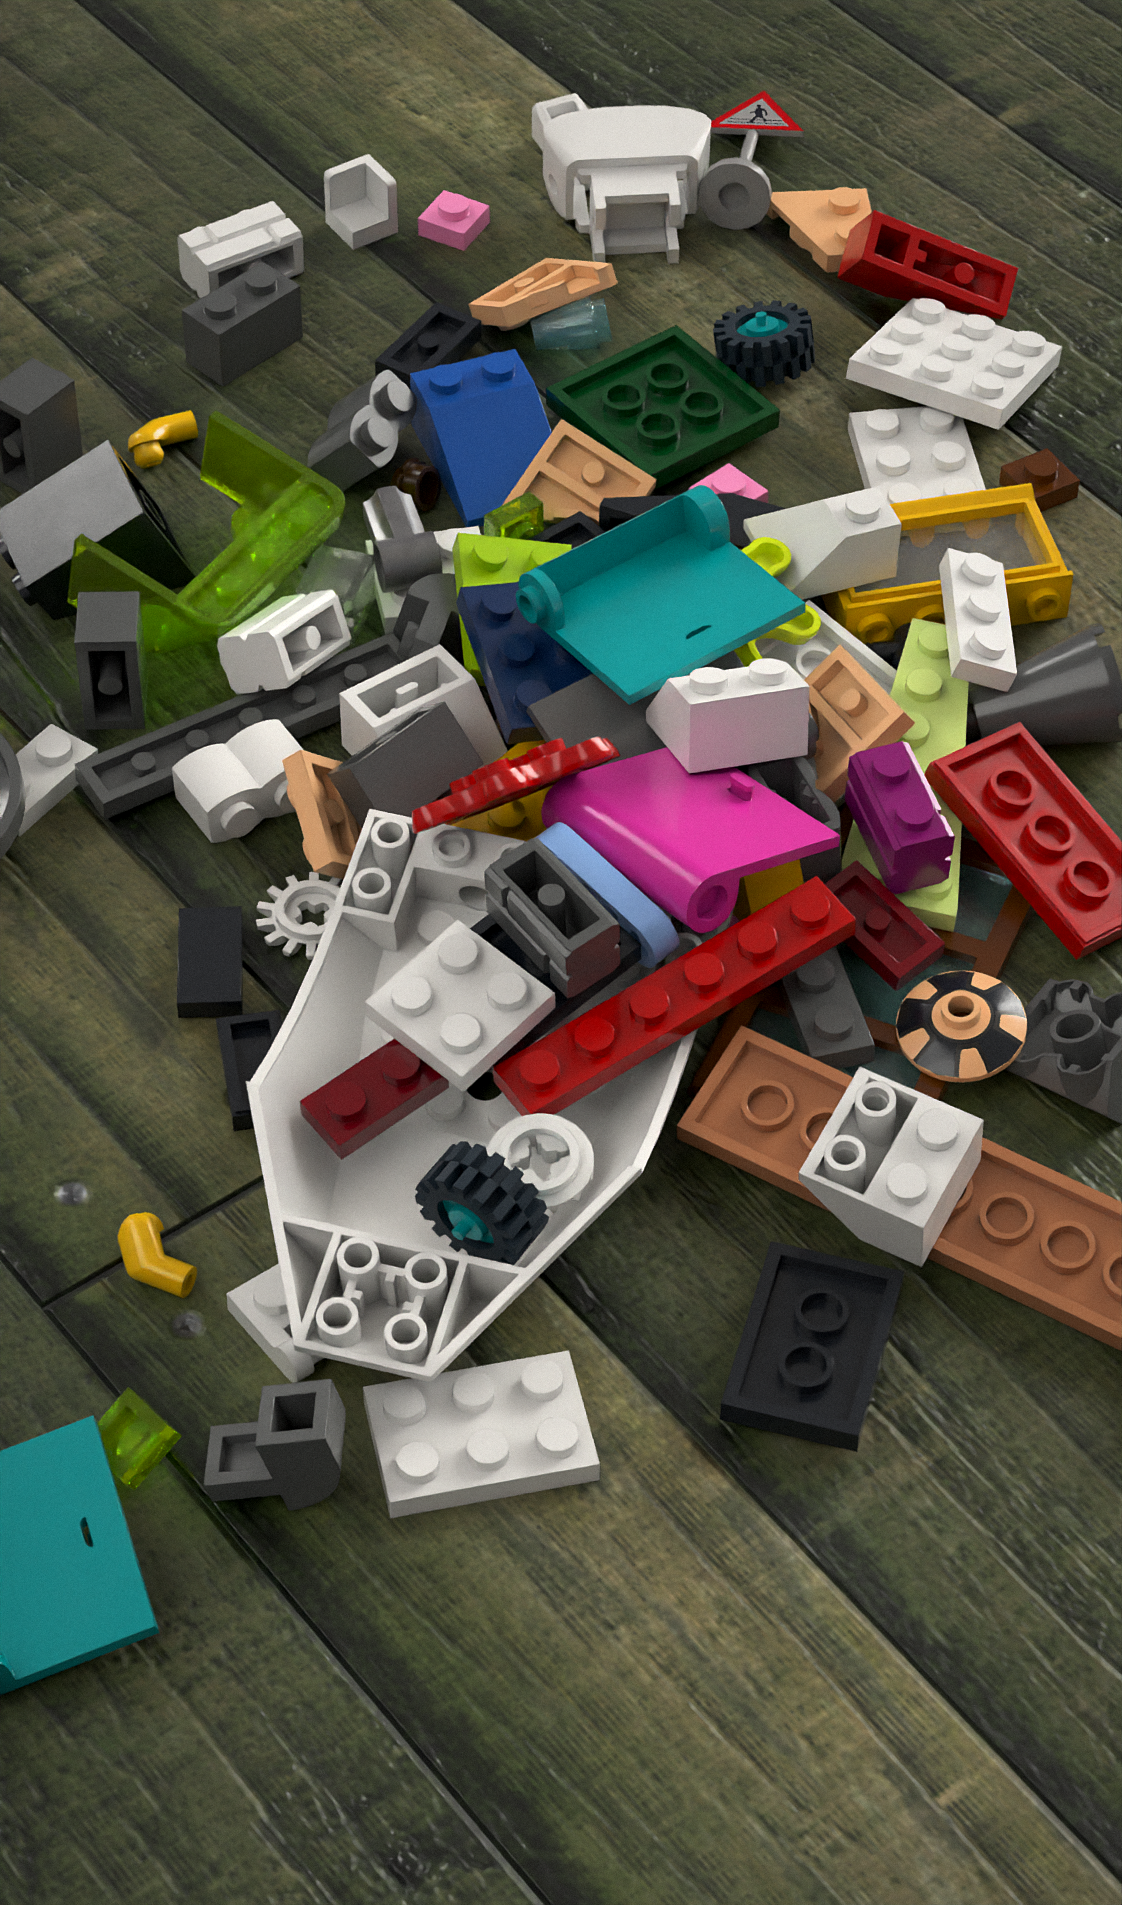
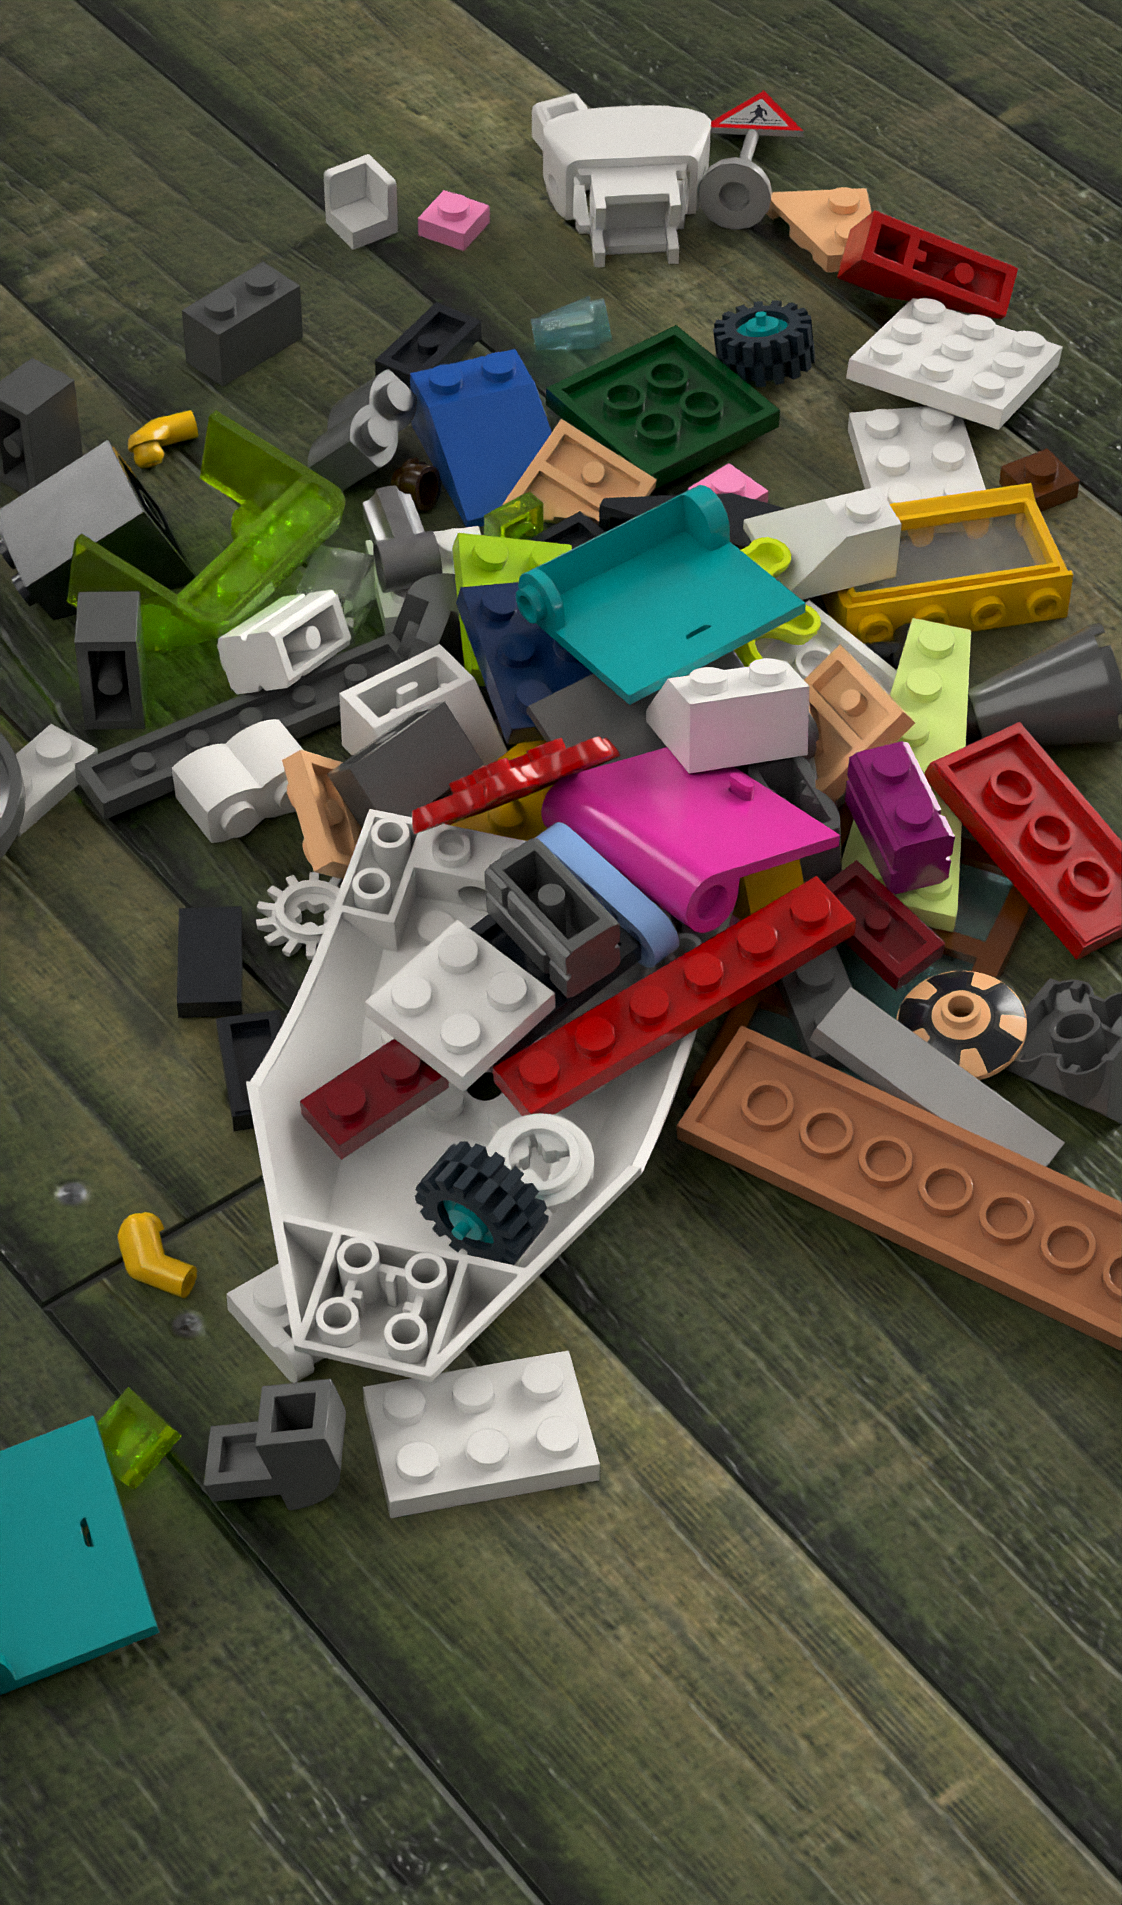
white brick [178,201,304,298] -> none
light nougat wing [468,258,618,331] -> none
black plate [720,1241,905,1452] -> none
white slope [798,1067,984,1267] -> none
white plate [939,548,1017,692] -> none
none -> light grey tile [809,987,1065,1167]

